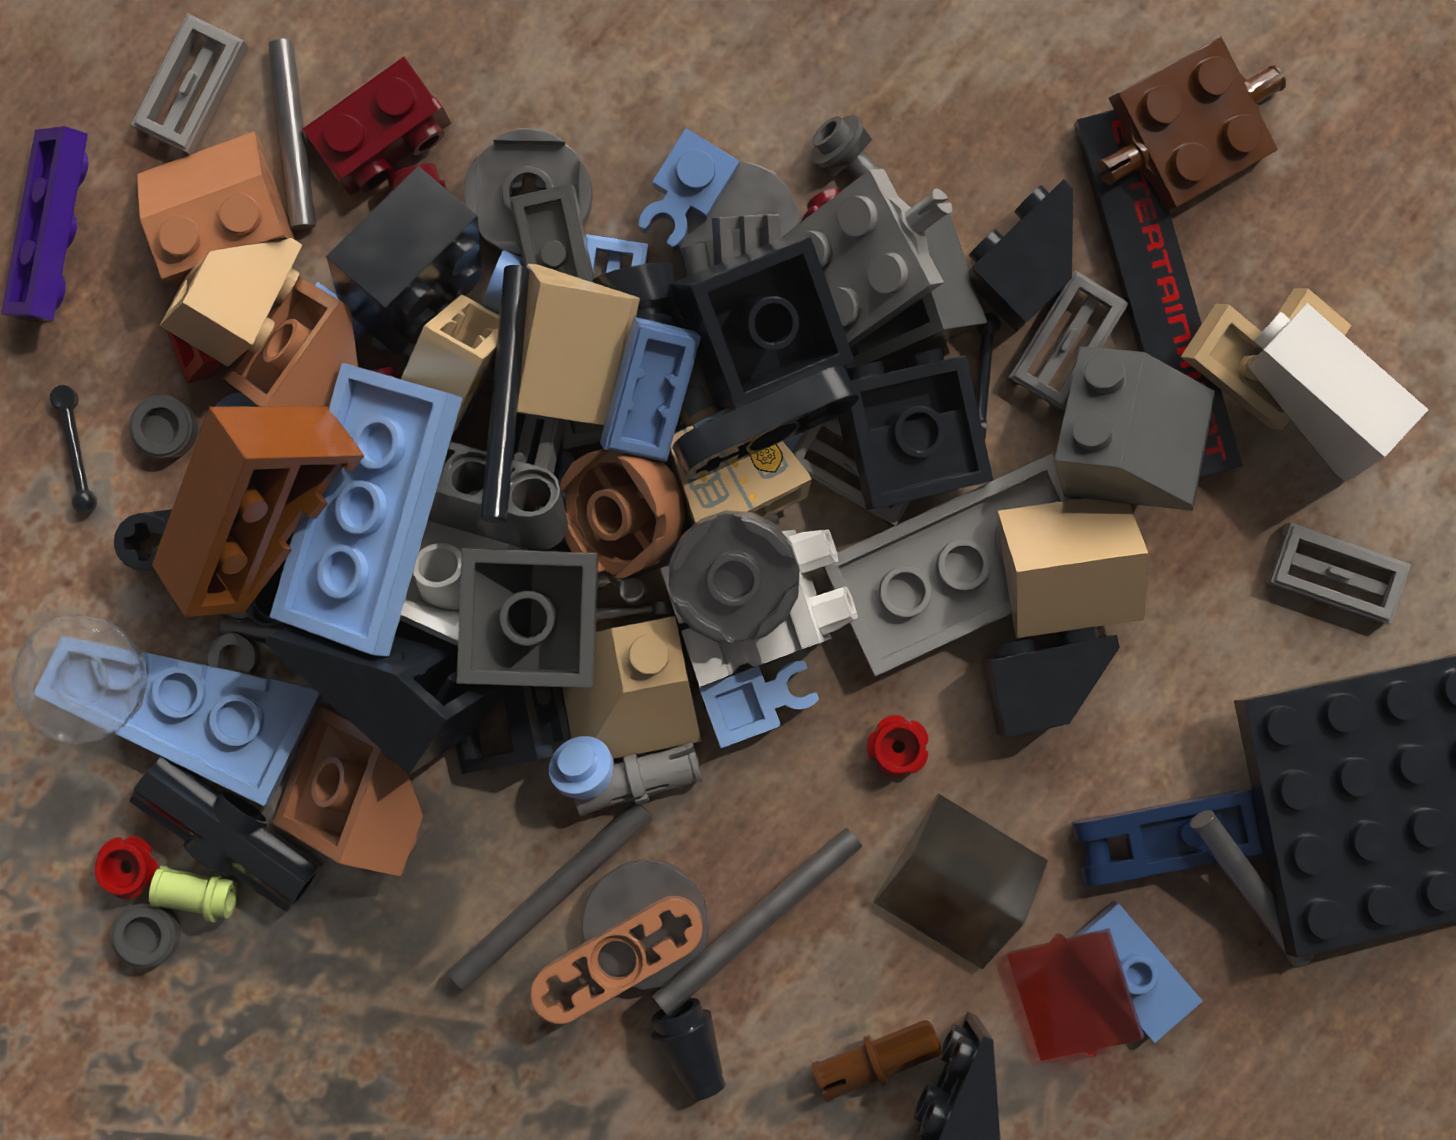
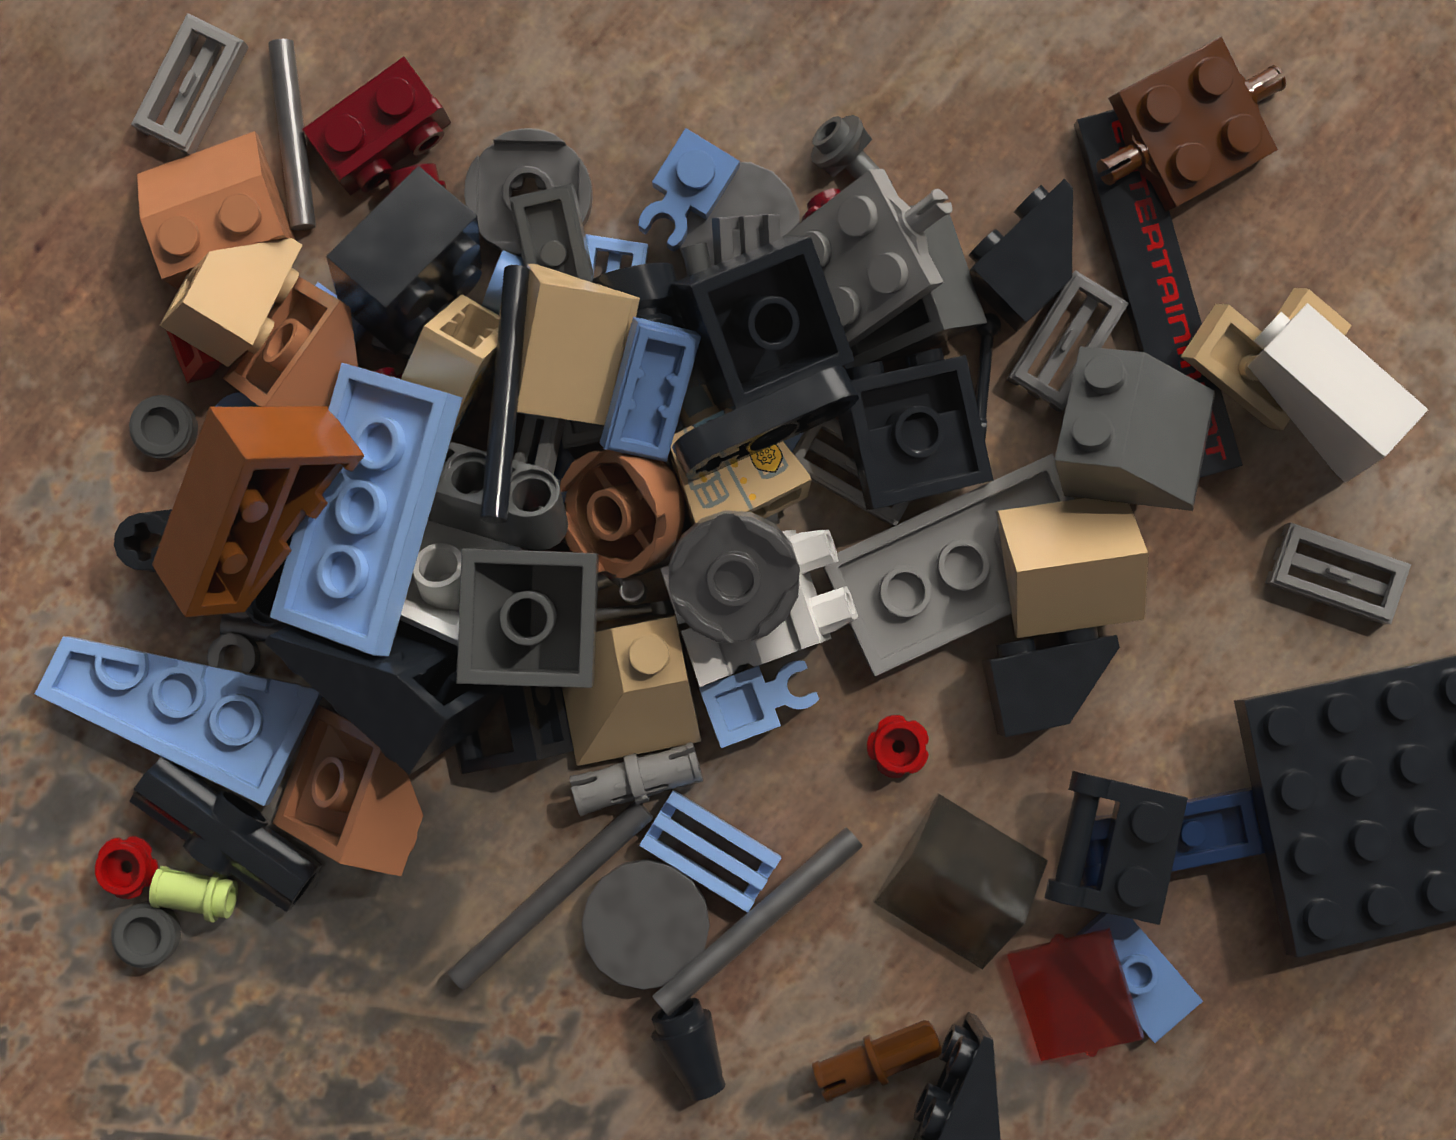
dark purple plate [1,126,88,321] -> none
clear tile [12,614,148,744] -> none
black hinge [50,385,97,514] -> none
nougat beam [531,896,703,1024] -> none
light blue plate [549,736,614,800] -> none
flat silver bar [1190,810,1314,967] -> none
none -> light blue tile [639,790,781,913]
none -> black plate [1044,771,1188,925]

